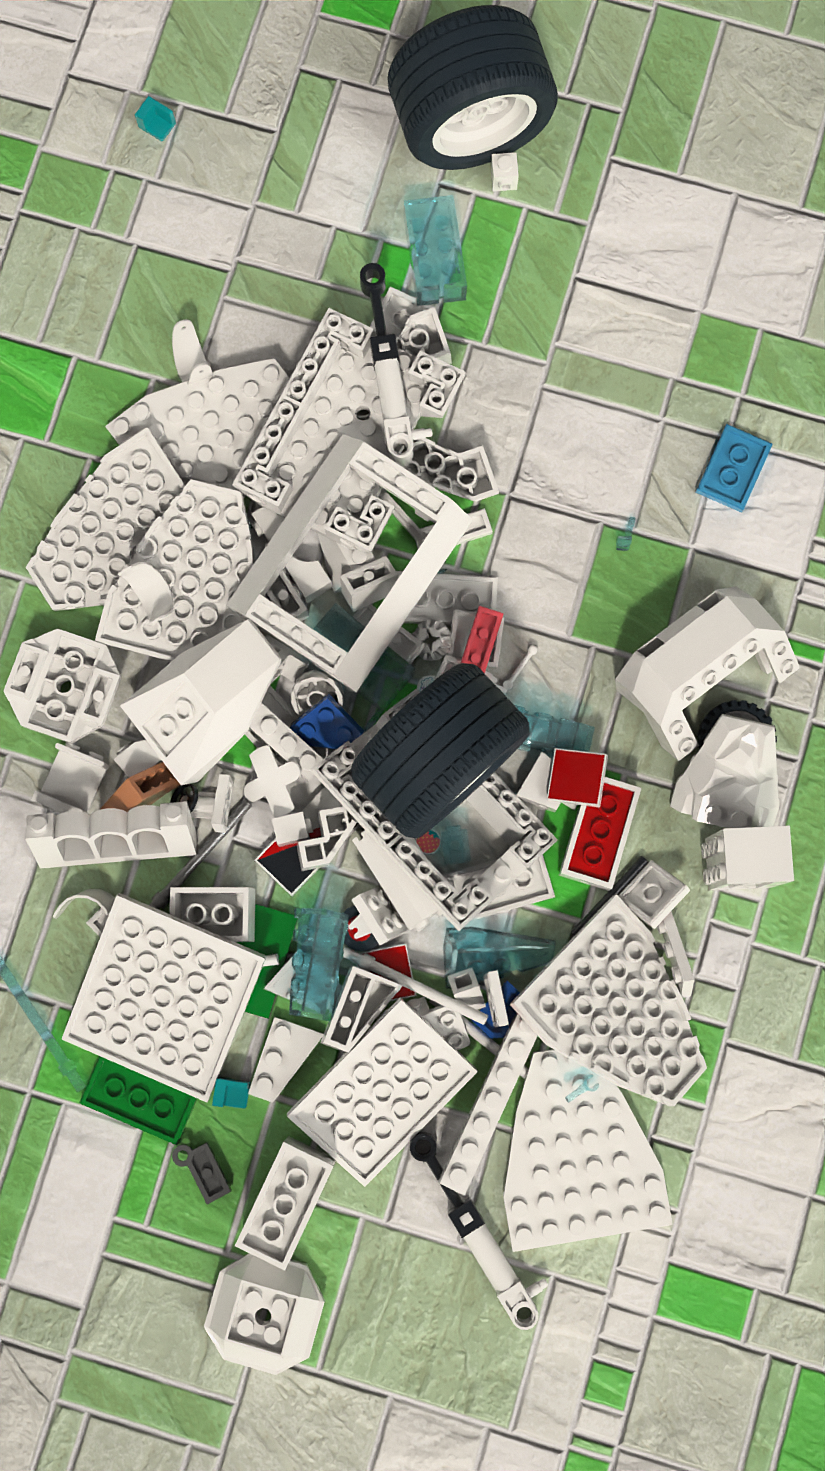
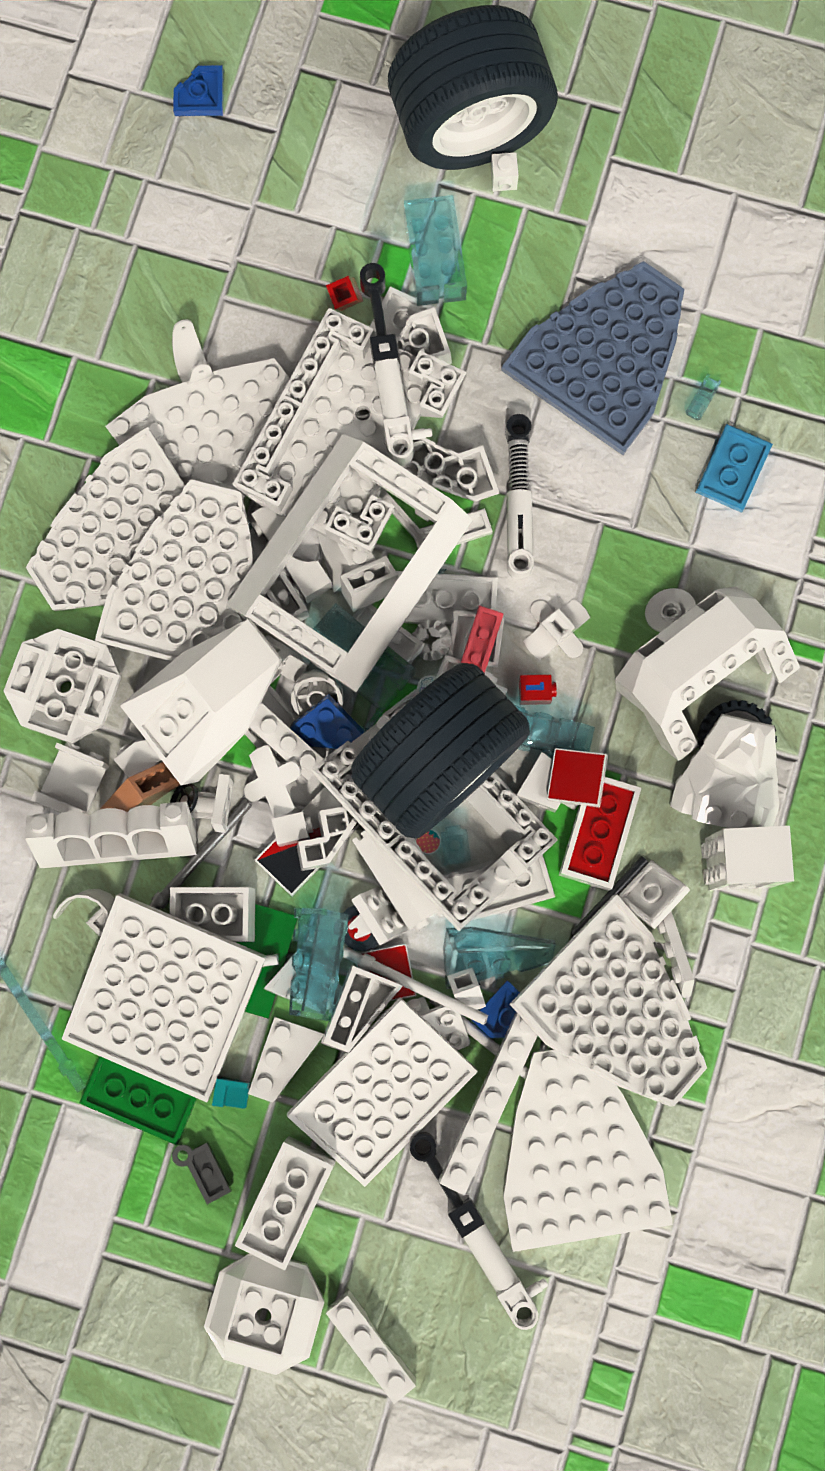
white piece [118,562,175,626] -> none
teal panel [135,96,176,141] -> none
white tile [483,970,509,1027] -> none
white hinge [503,645,538,691] -> none
clear light blue hand [565,1074,599,1103] -> none
clear light blue hand [616,517,636,551] -> none
none -> blue plate [173,65,224,116]
none -> red brick [326,275,363,311]
none -> white arch [326,1290,416,1404]
none -> sand blue wing [501,261,684,455]
none -> piece [505,414,534,580]
none -> red brick [519,674,557,705]
none -> white piece [523,599,590,660]
none -> white dish [645,588,696,632]
none -> clear light blue bar [686,374,722,420]

